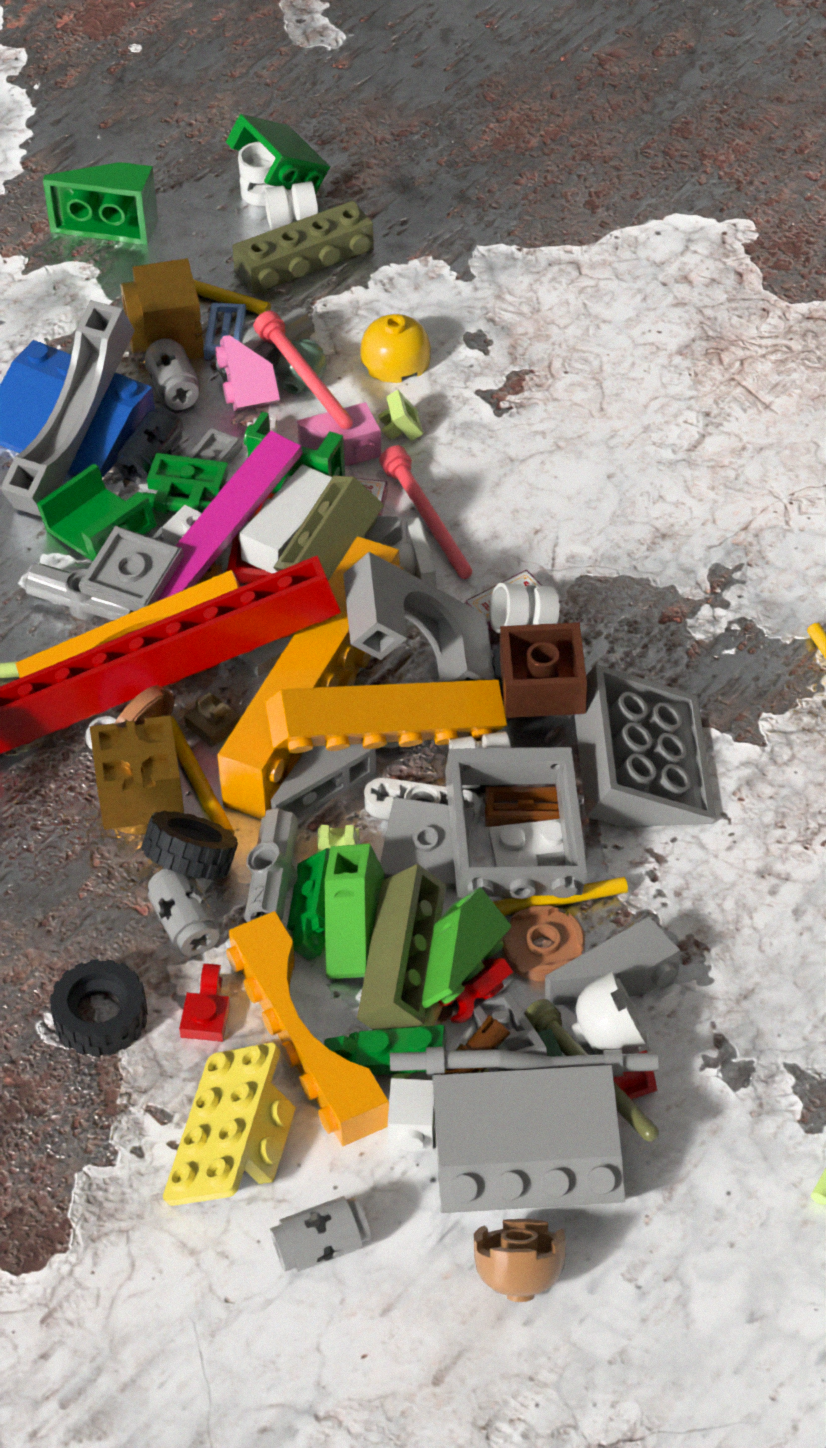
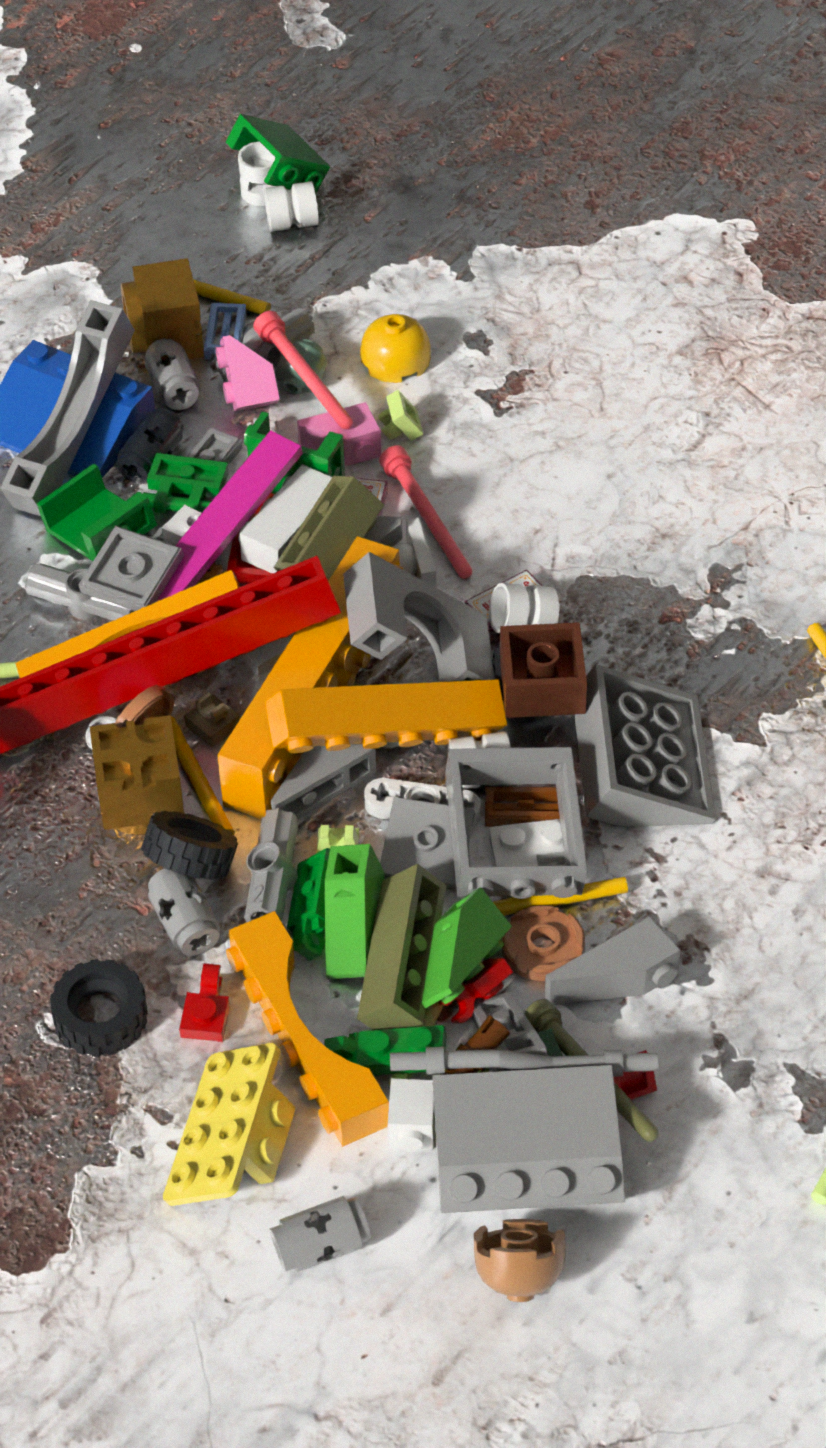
green slope [43,162,158,245] -> none
olive brick [232,200,374,294] -> none
white cylinder [572,971,652,1055] -> none

